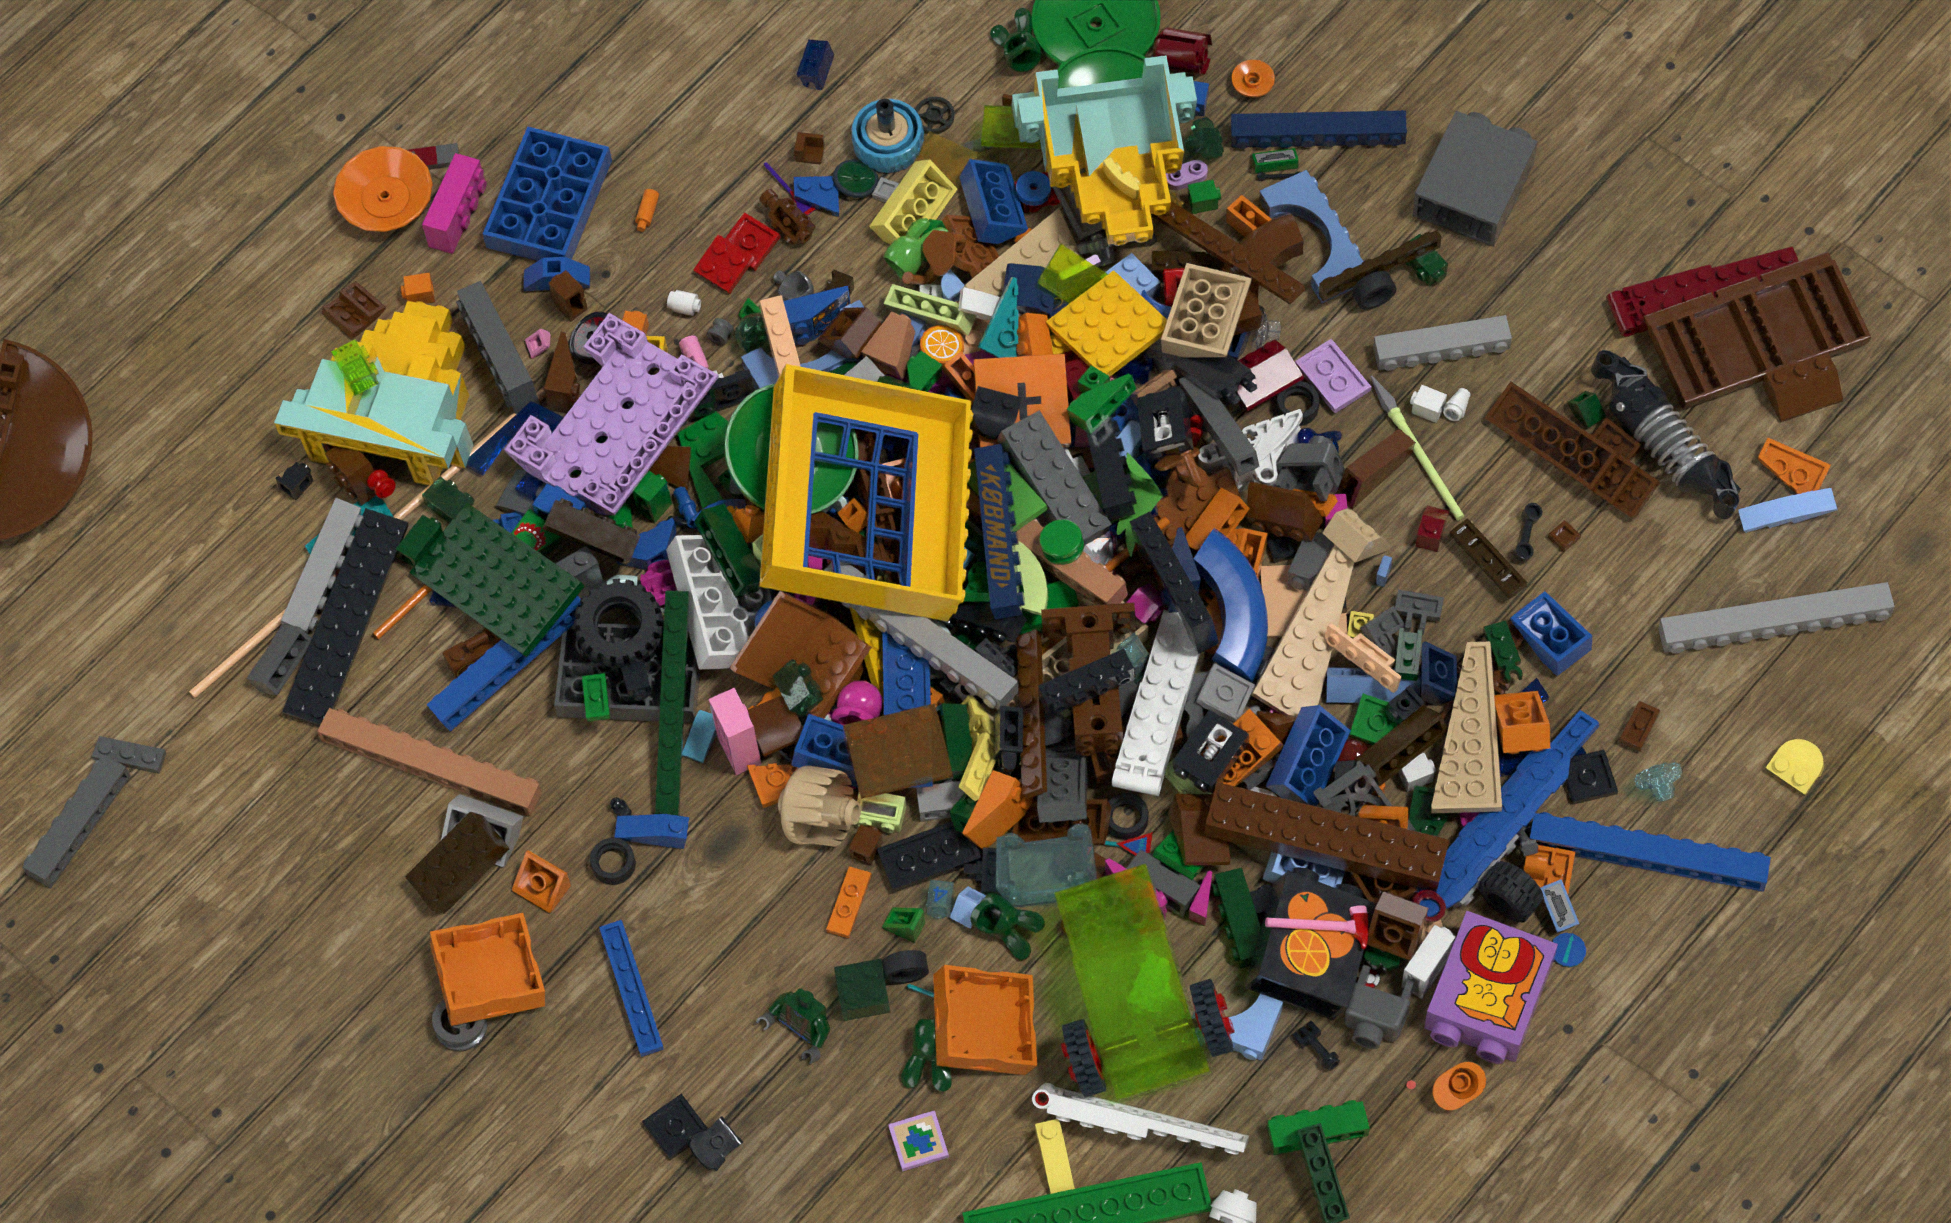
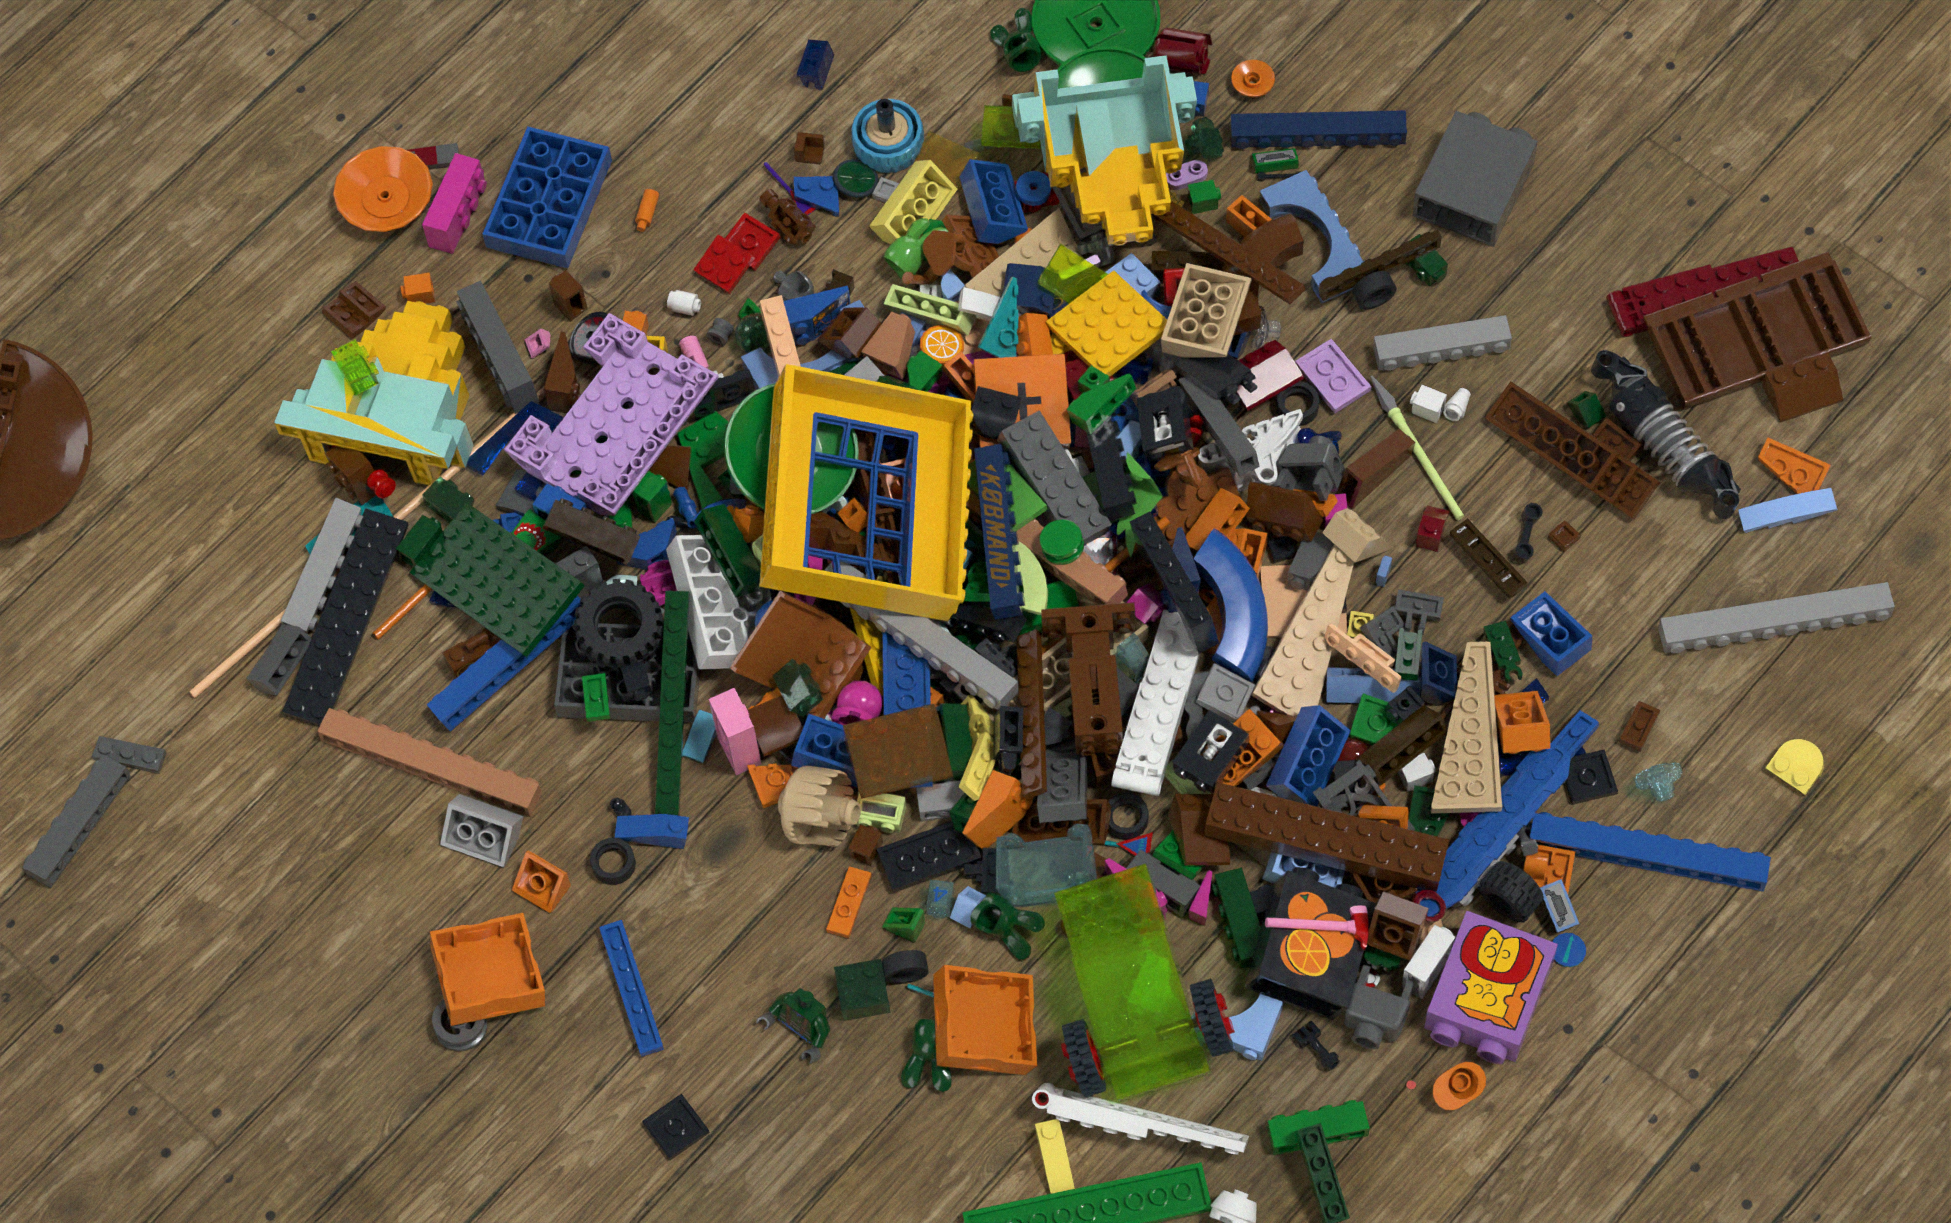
black brick [275,462,314,500] -> none
dark brown brick [405,812,510,914] -> none
blue slope [524,257,590,291] -> none
black piece [688,1116,743,1171] -> none
tile [888,1110,949,1171] -> none
pearl dark grey wheel [915,97,955,134] -> none
black brick [1038,649,1134,717] -> none
light yellow slope [1102,157,1141,200] -> none

